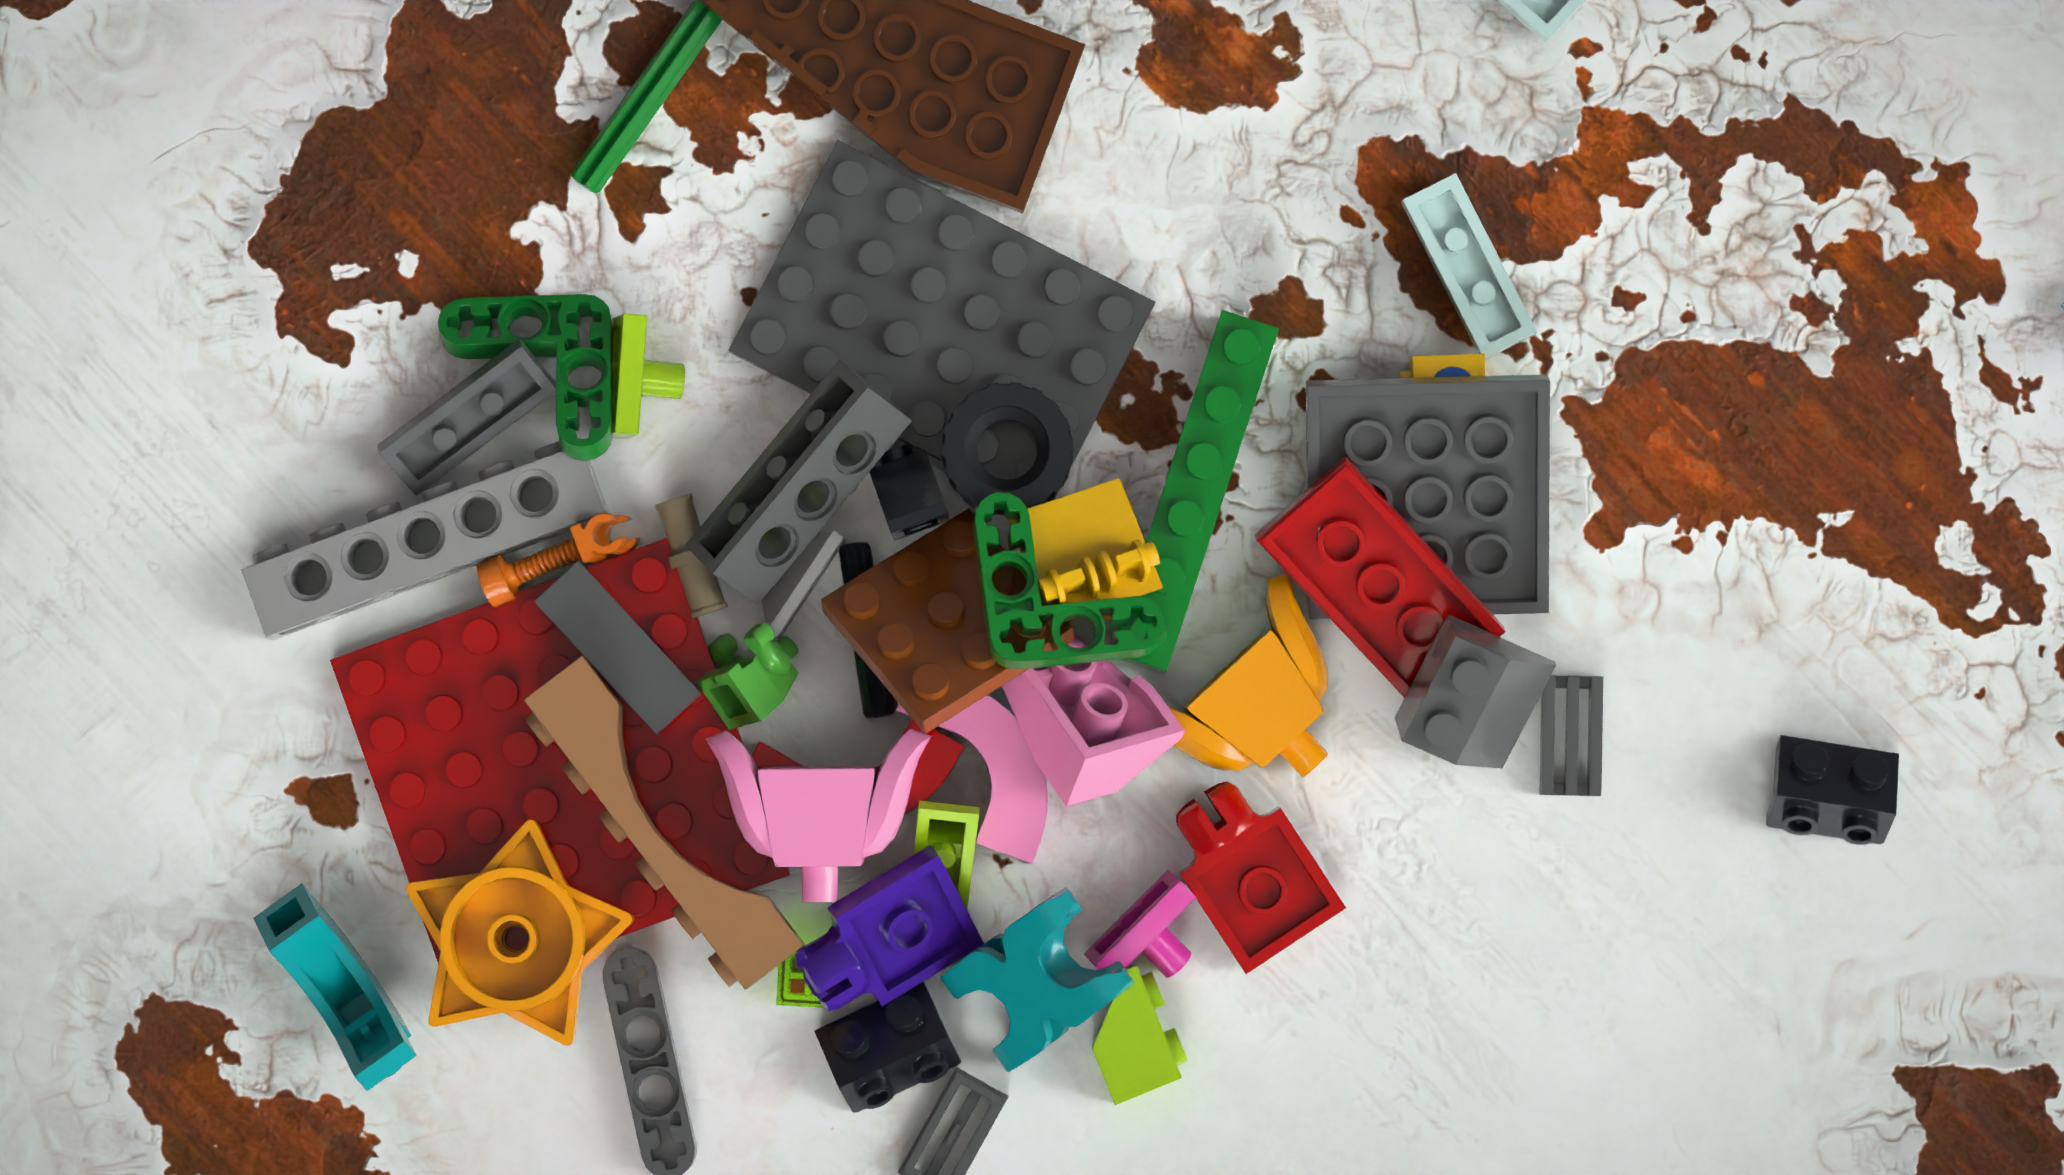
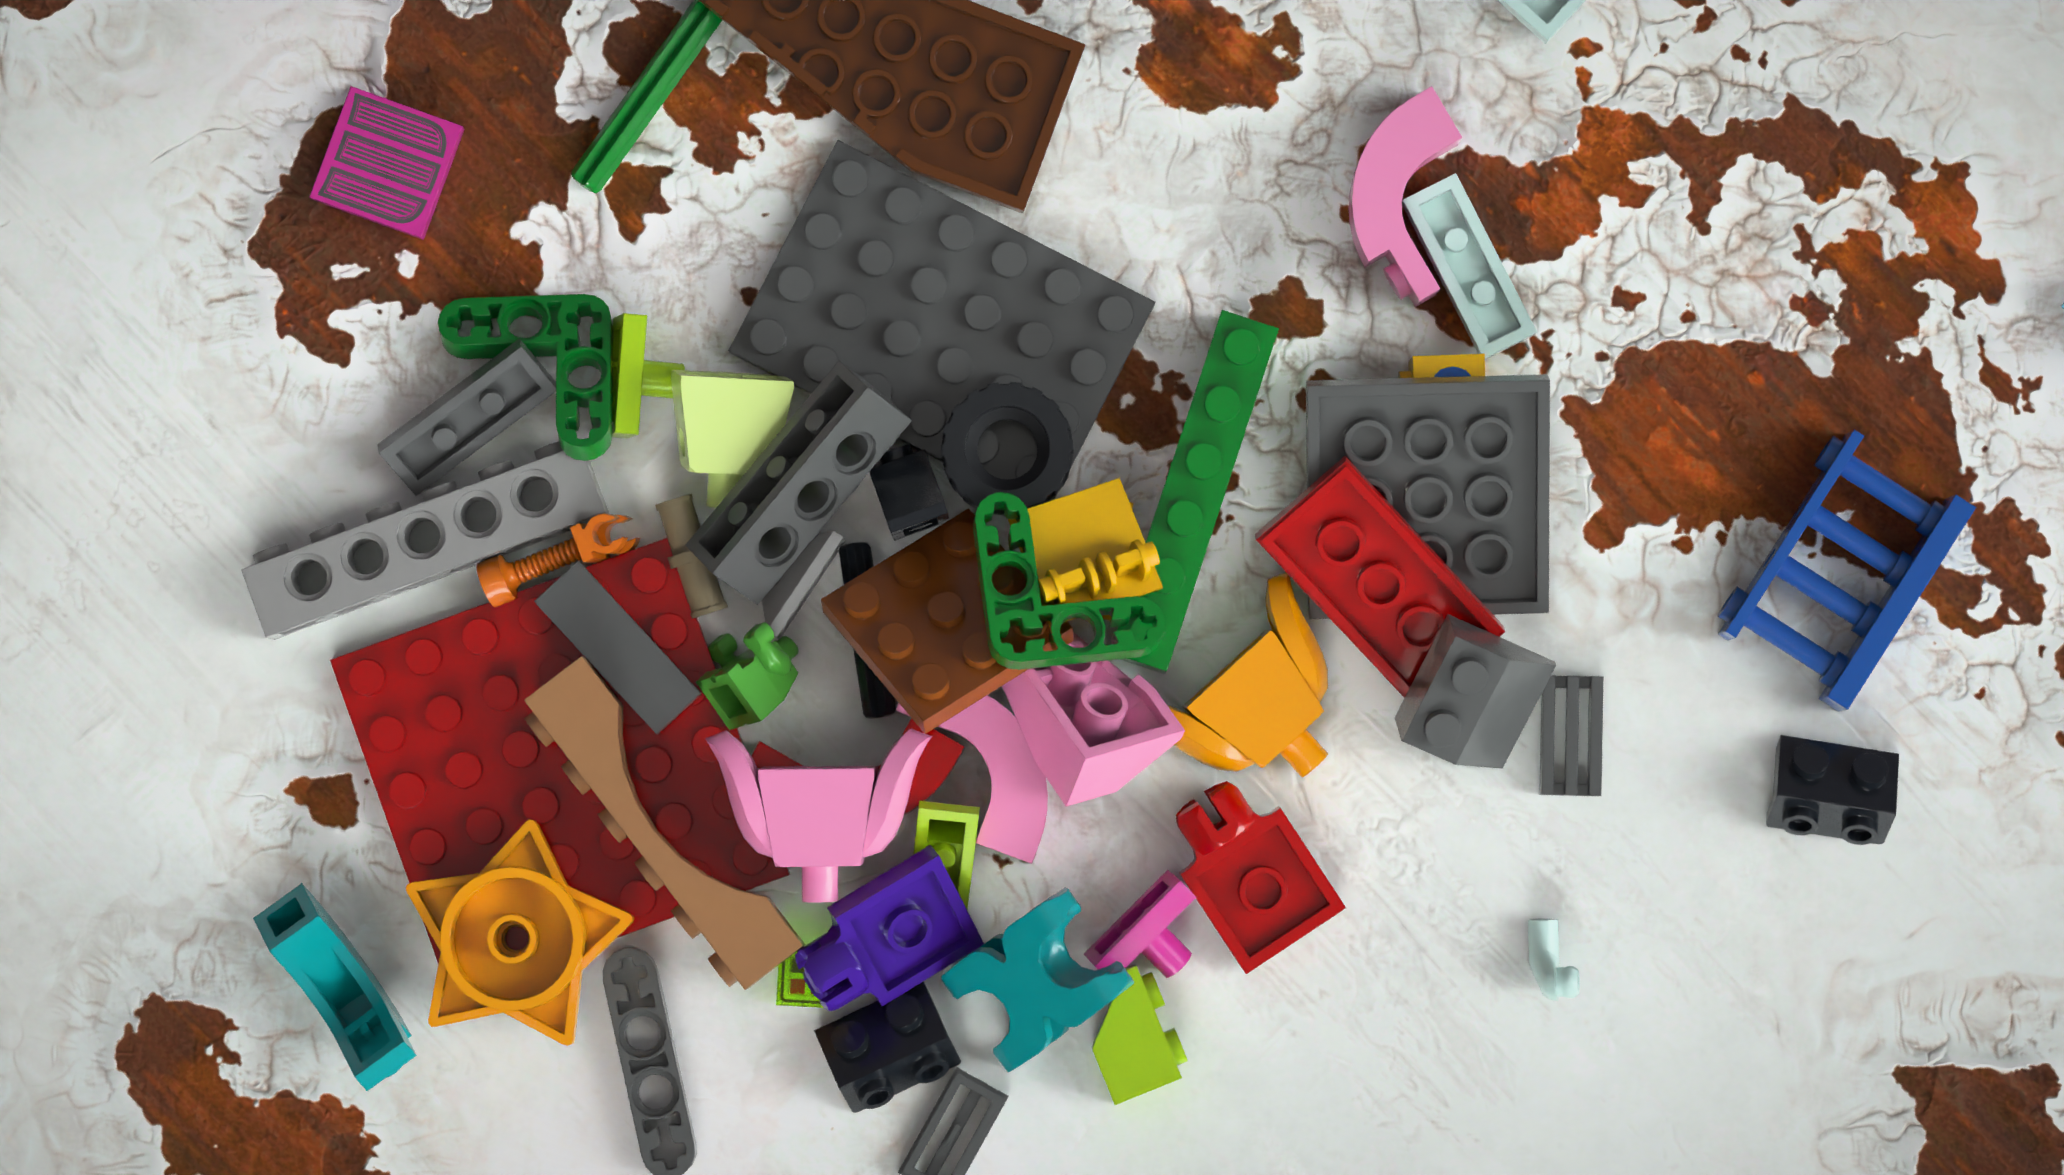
none -> tile [310,86,465,240]
none -> yellowish green torso [671,370,794,508]
none -> bright pink arch [1348,86,1462,307]
none -> light aqua arm [1528,919,1580,1001]
none -> blue fence [1718,429,1977,712]

